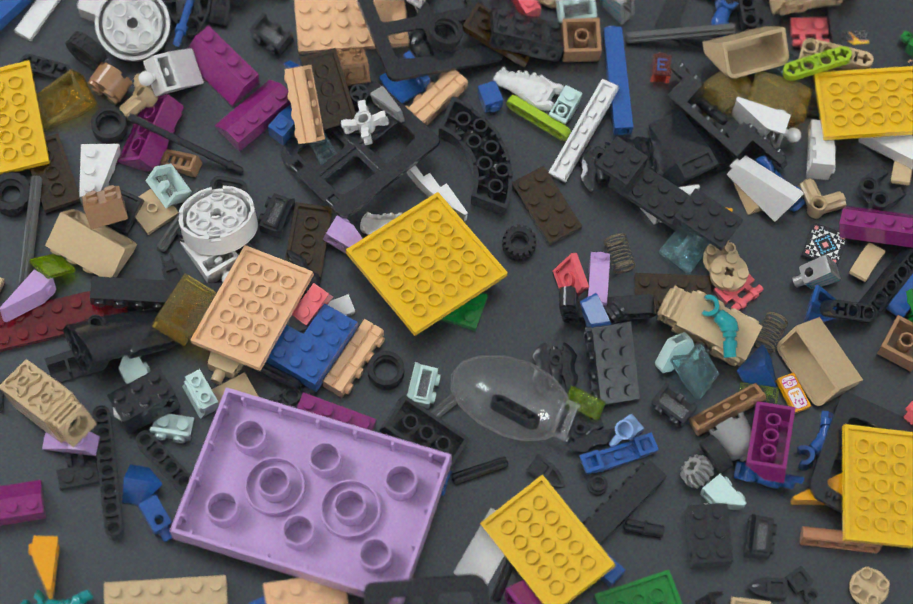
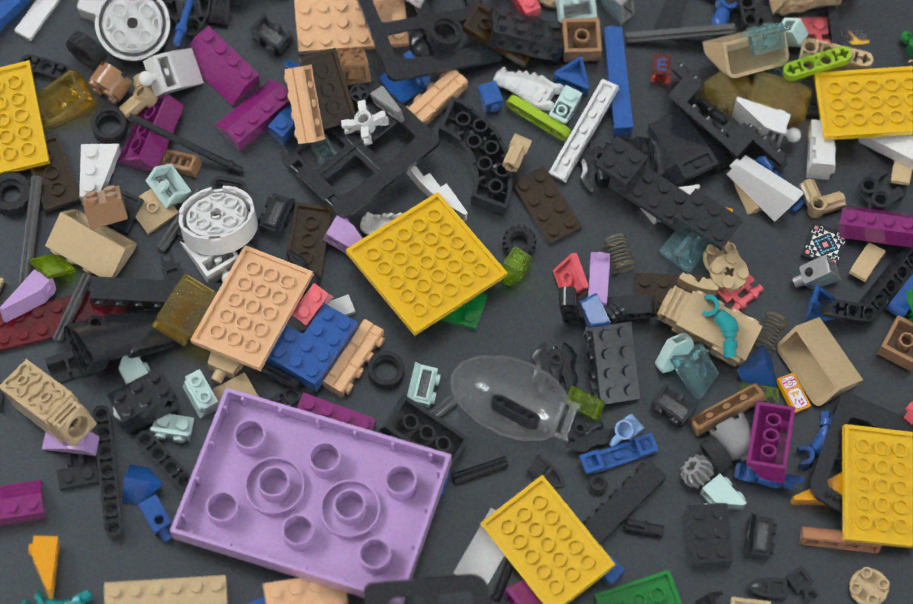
none -> dark grey axle [53,273,92,344]
none -> tan piece [502,133,532,172]
none -> clear neon green window [502,246,533,286]
none -> blue slope [553,55,589,97]
none -> tan slope [677,272,719,296]
none -> clear light blue bracket [740,22,791,56]
none -> light aqua slope [779,18,809,47]

